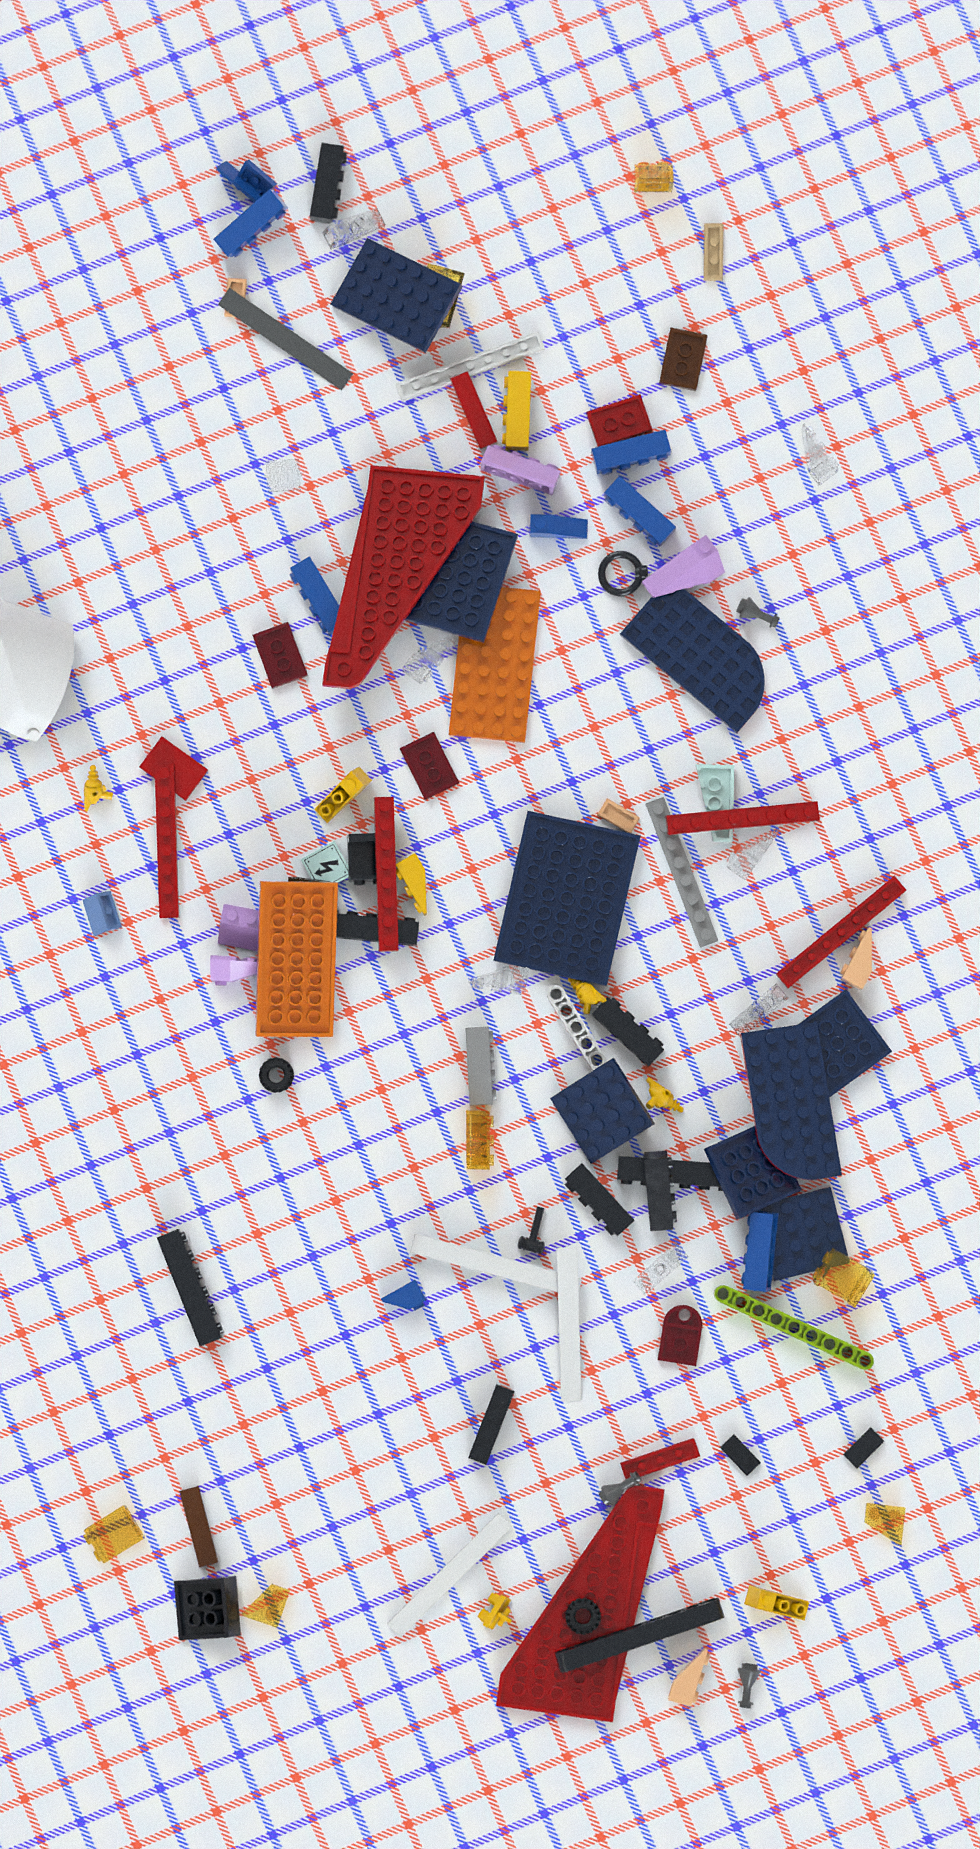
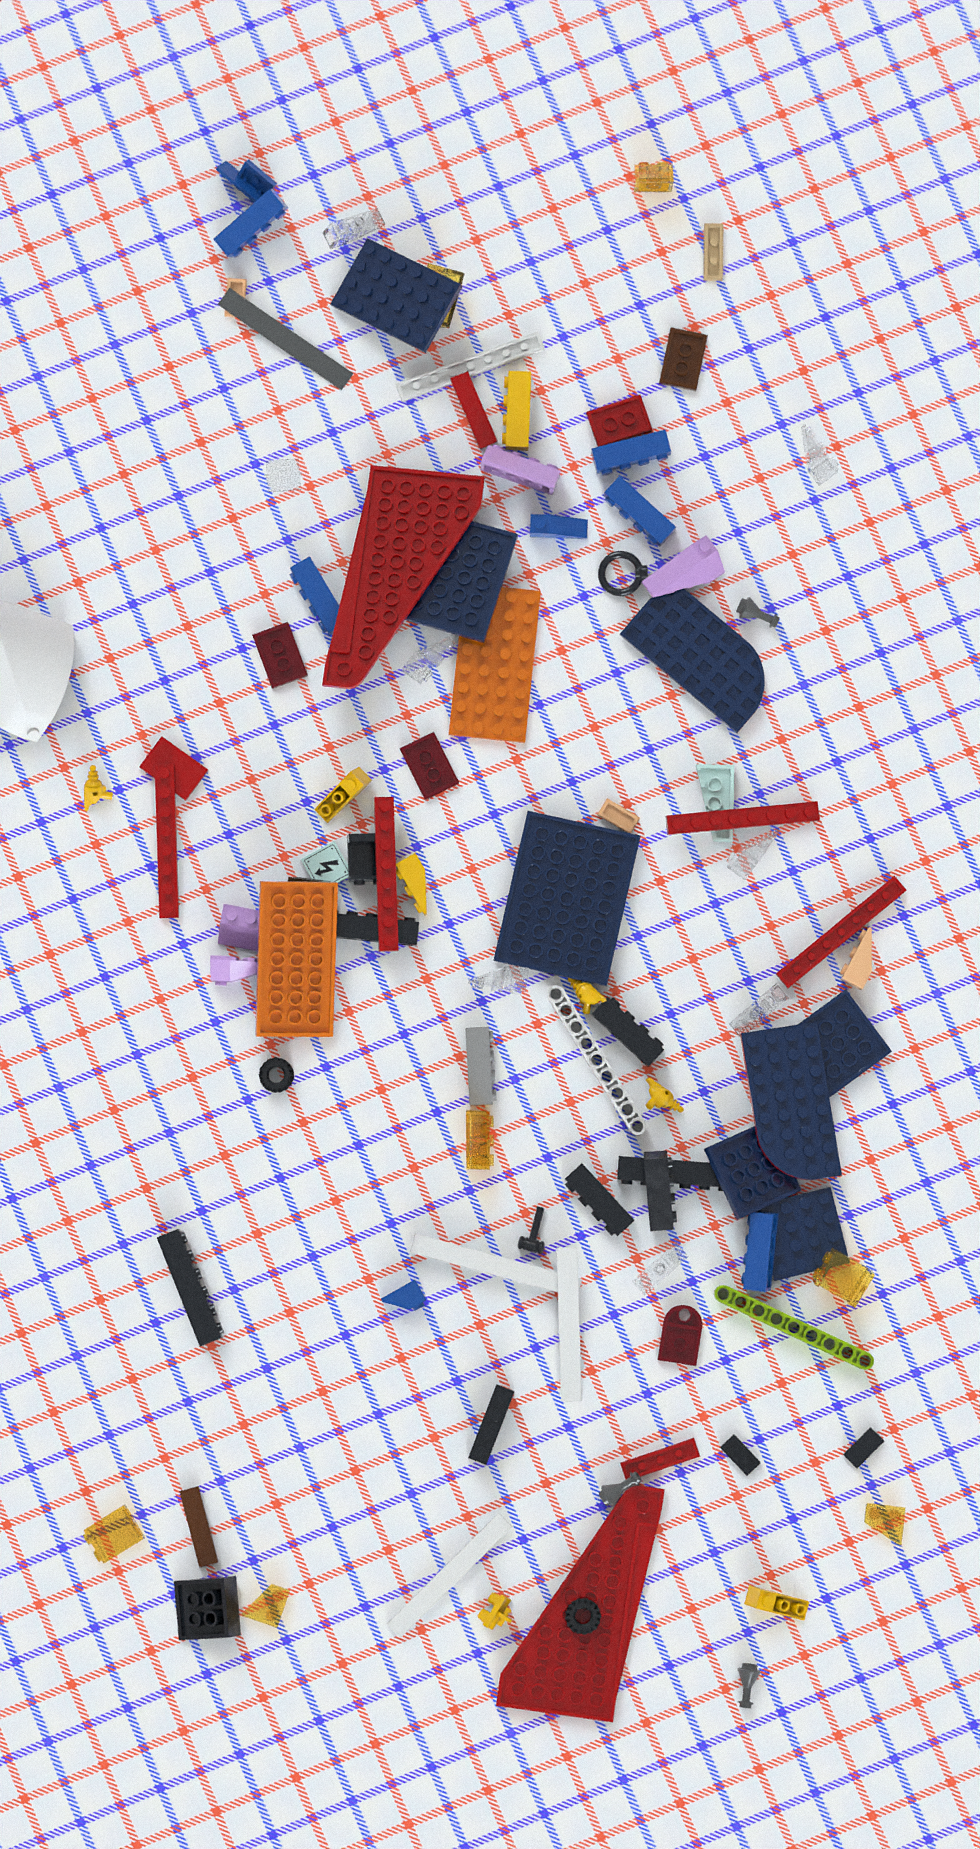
medium blue panel [83,891,122,936] -> none
black brick [310,142,347,224] -> none
dark blue plate [550,1058,655,1164] -> none
black beam [554,1598,725,1673] -> none
light grey plate [646,797,719,948] -> none
light nougat slope [668,1647,710,1707] -> none

